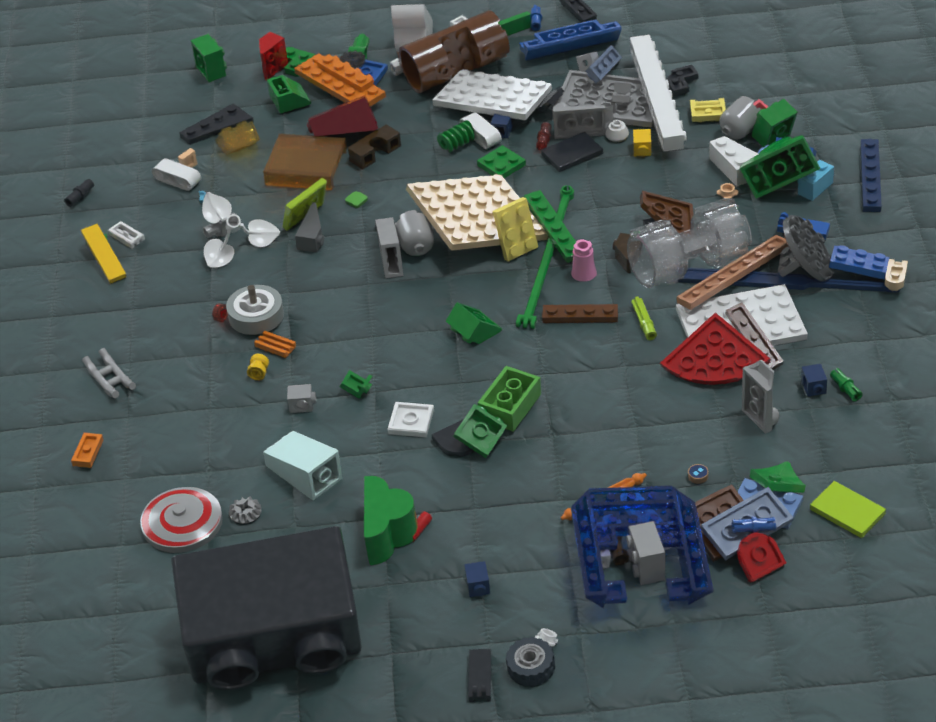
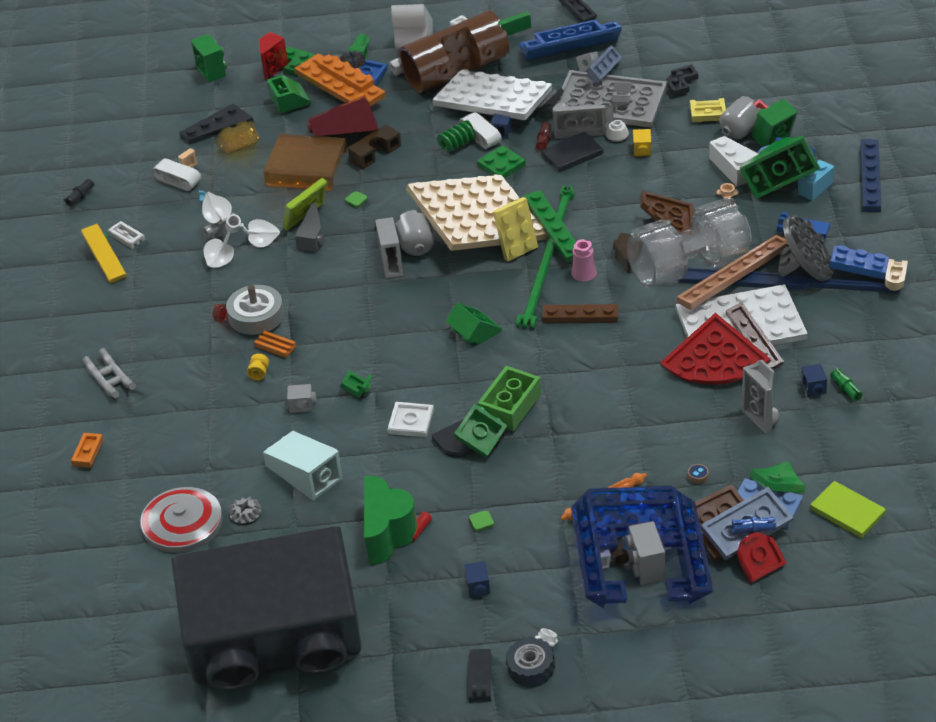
blue axle [531,5,542,31] -> none
white brick [630,35,687,152] -> none
lime axle [631,296,657,340] -> none
none -> bright green piece [469,510,494,532]

